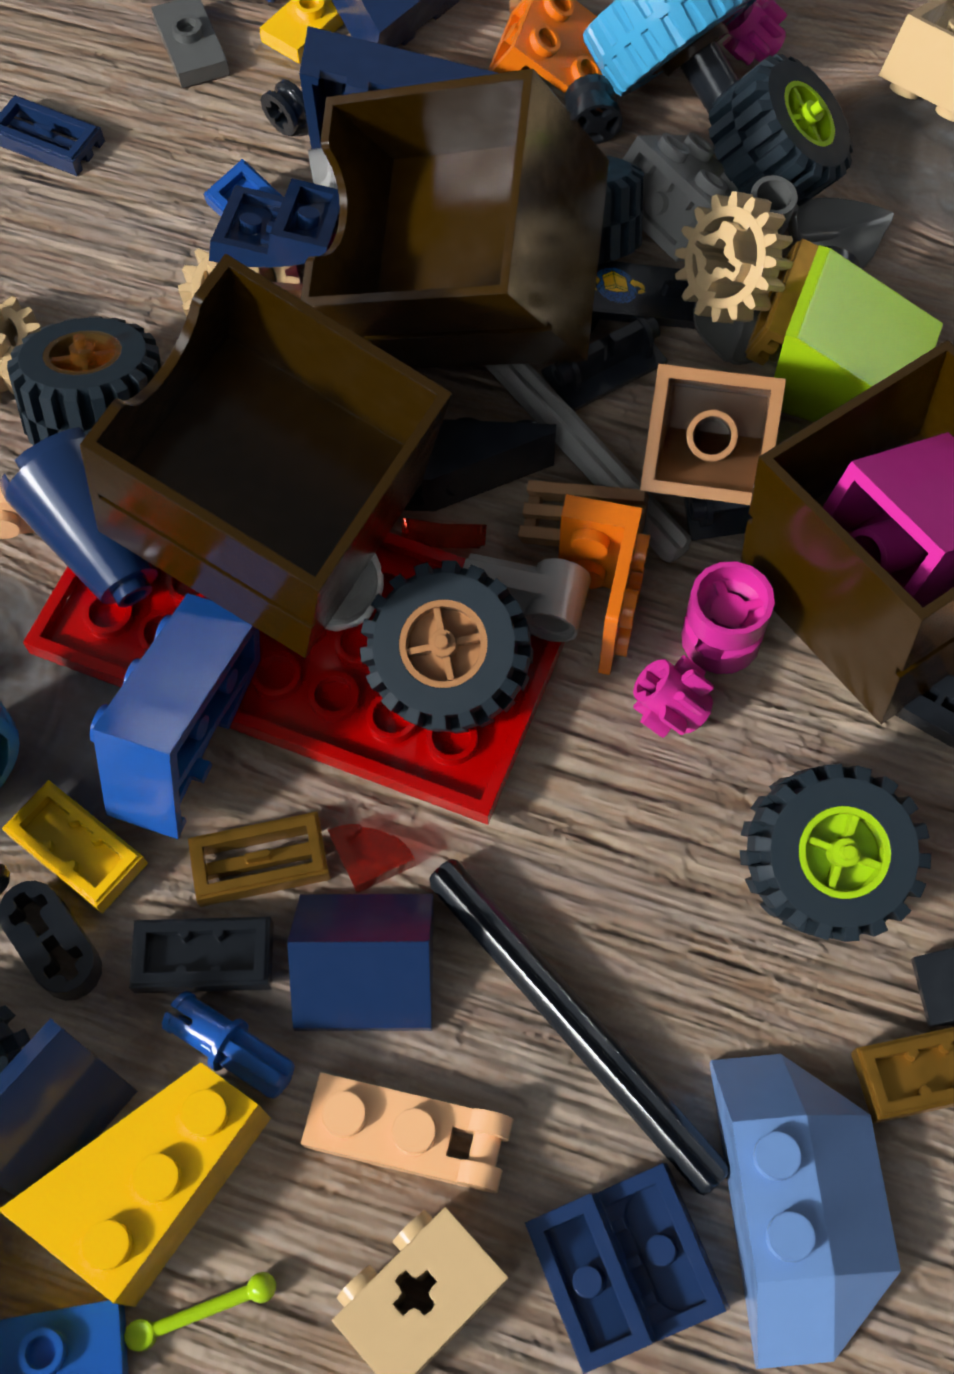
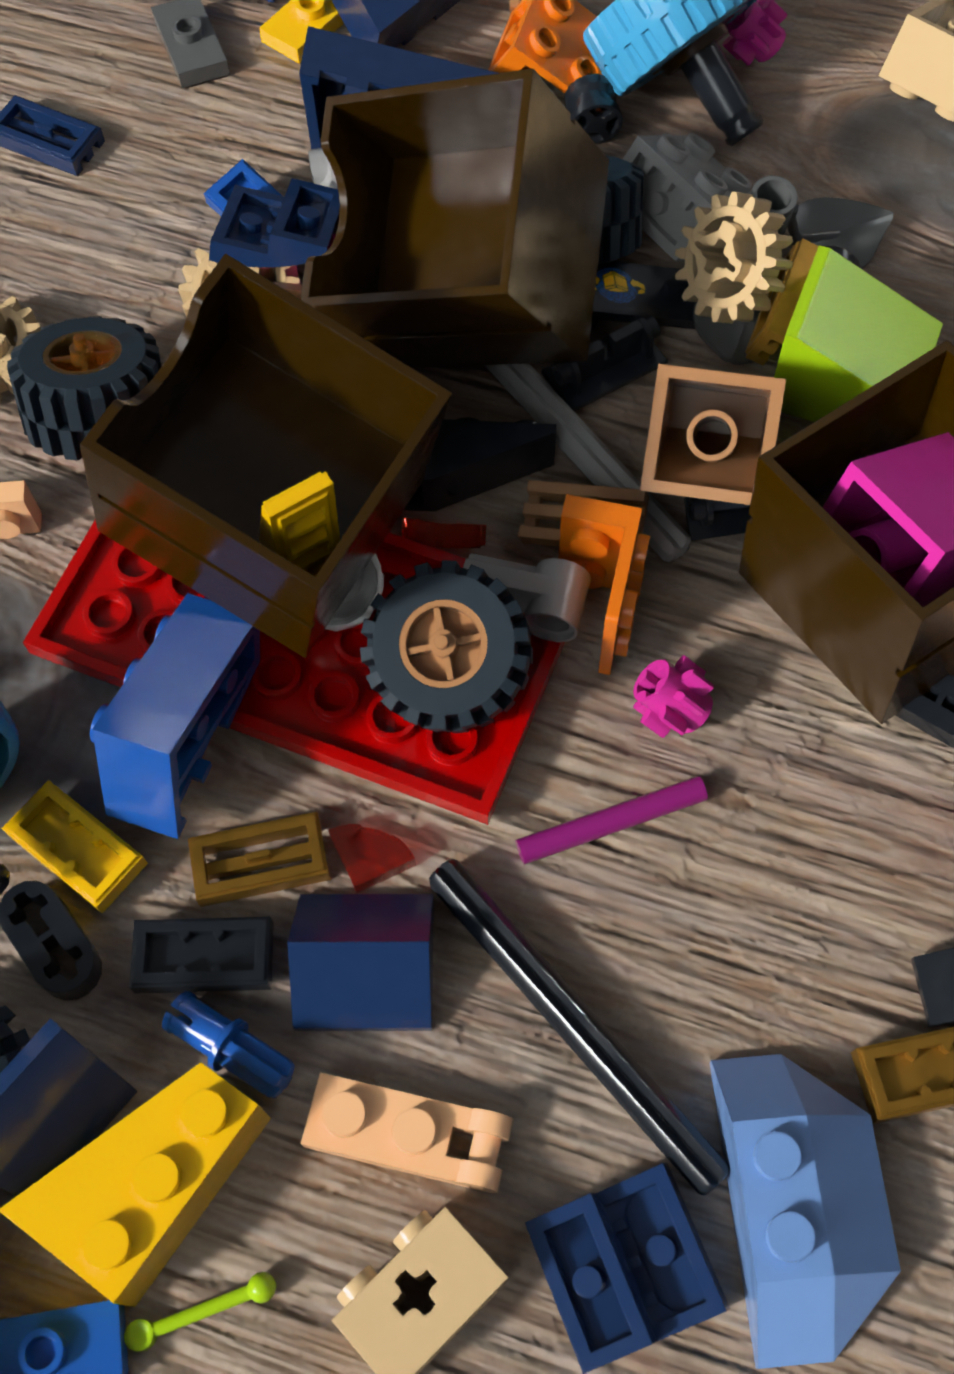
dark blue cone [0,427,158,608] -> none
black bush [260,79,307,136] -> none
dark pink wheel [681,561,775,674] -> none
black wheel [708,54,853,207] -> none
black wheel [739,764,932,942] -> none
none -> yellow slope [259,471,340,577]
none -> magenta bar [515,776,708,865]

